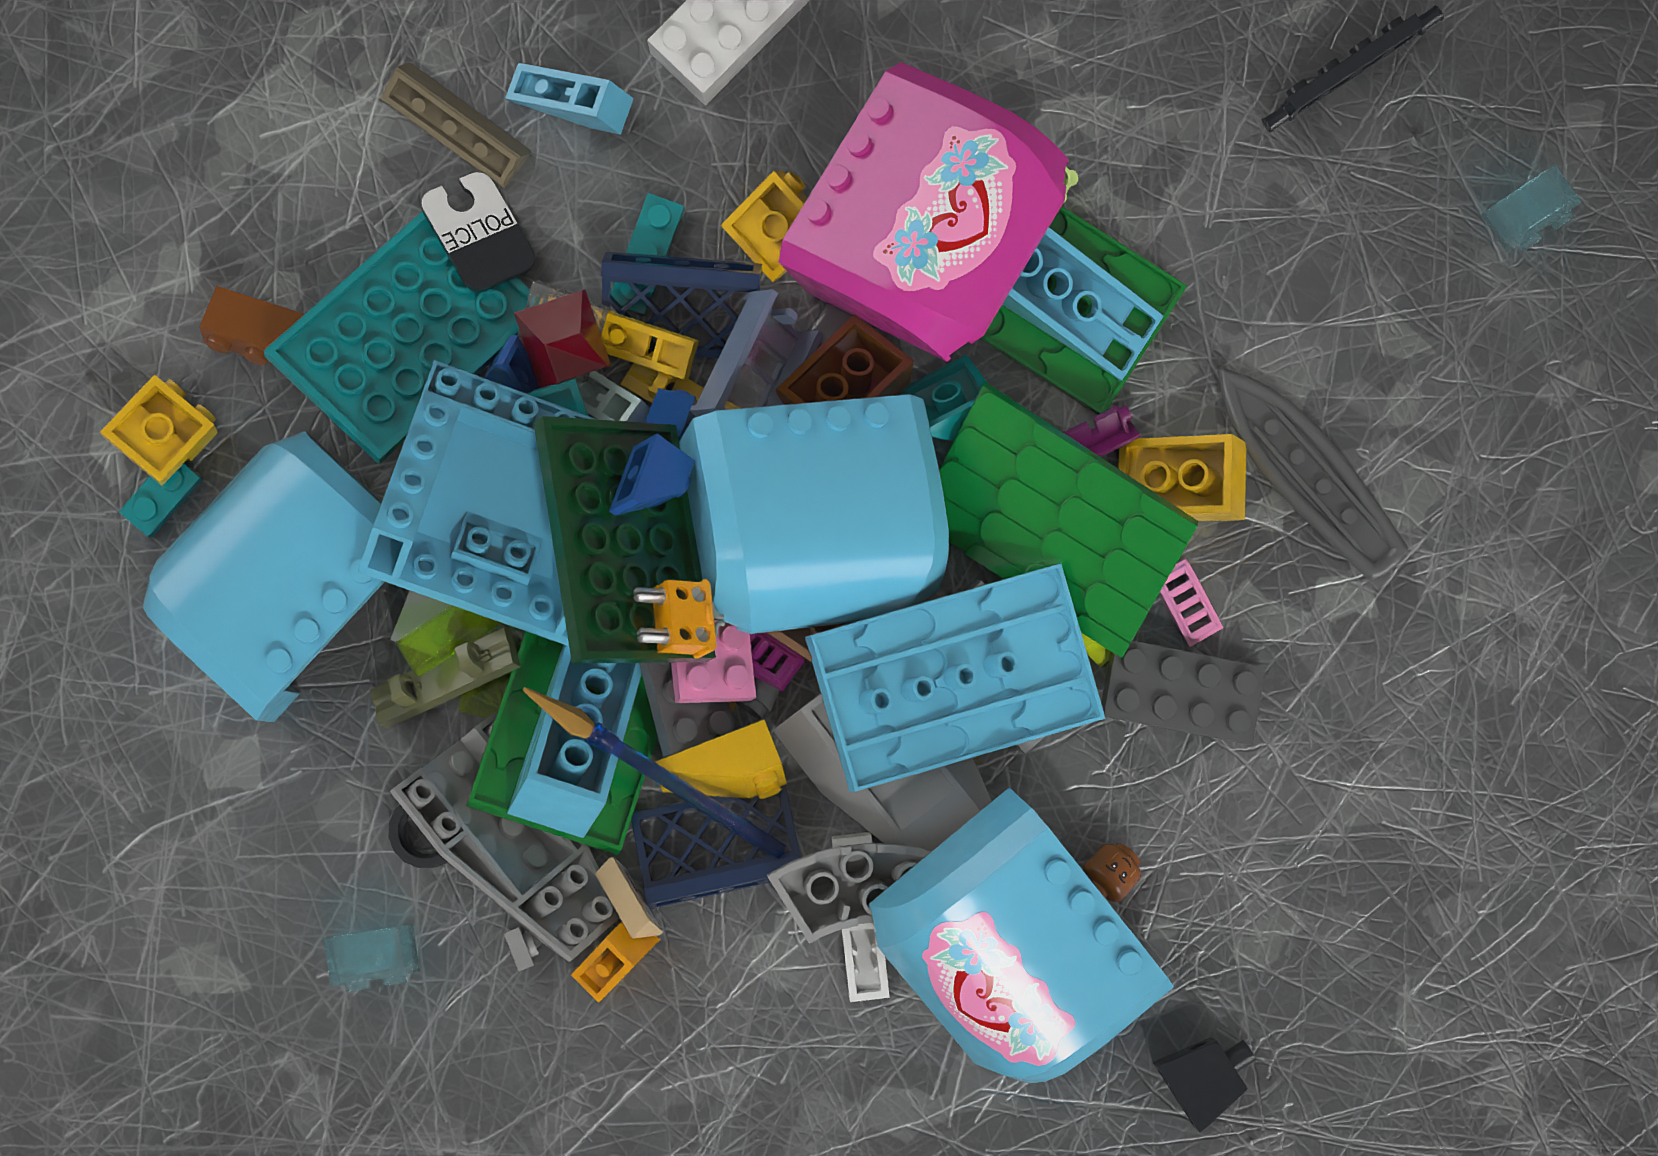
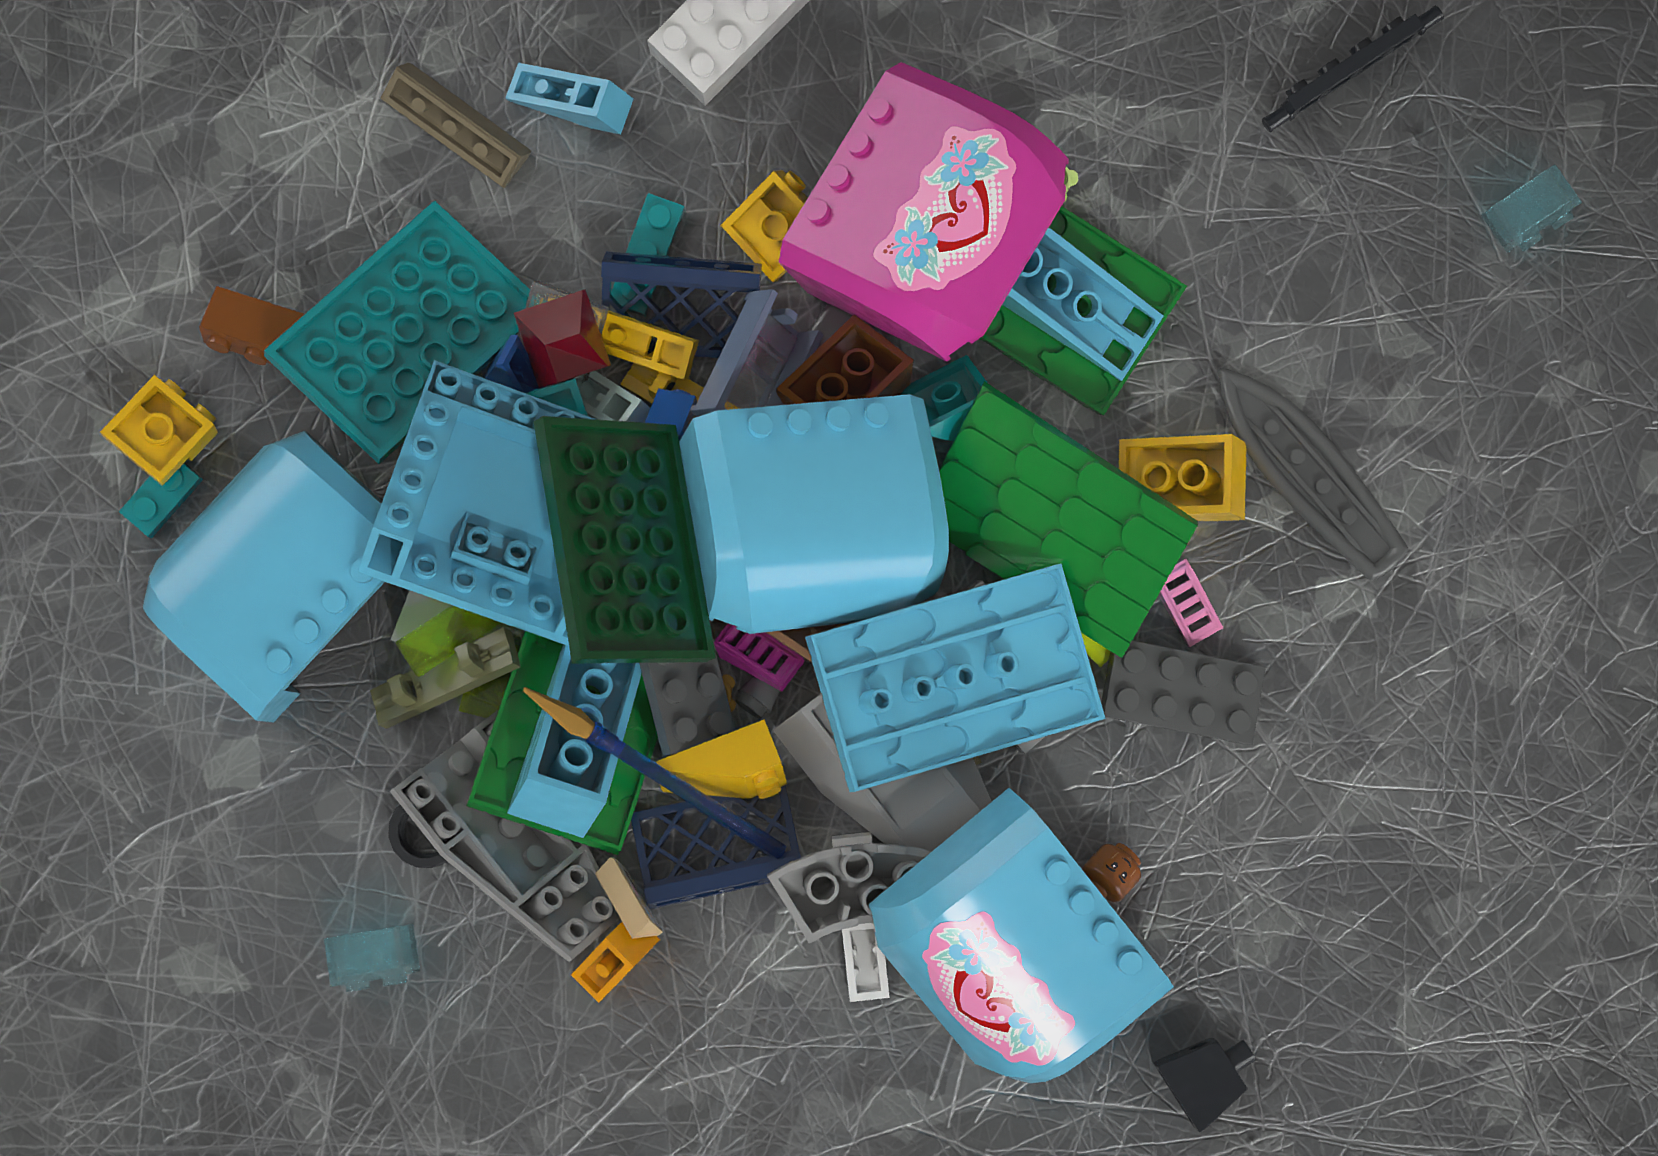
piece [421,172,535,292] -> none
light grey plate [504,926,539,971] -> none
blue slope [609,434,695,516] -> none
light orange piece [633,579,725,659] -> none
bright pink plate [671,620,756,703] -> none
magenta hinge [1063,405,1141,457] -> none

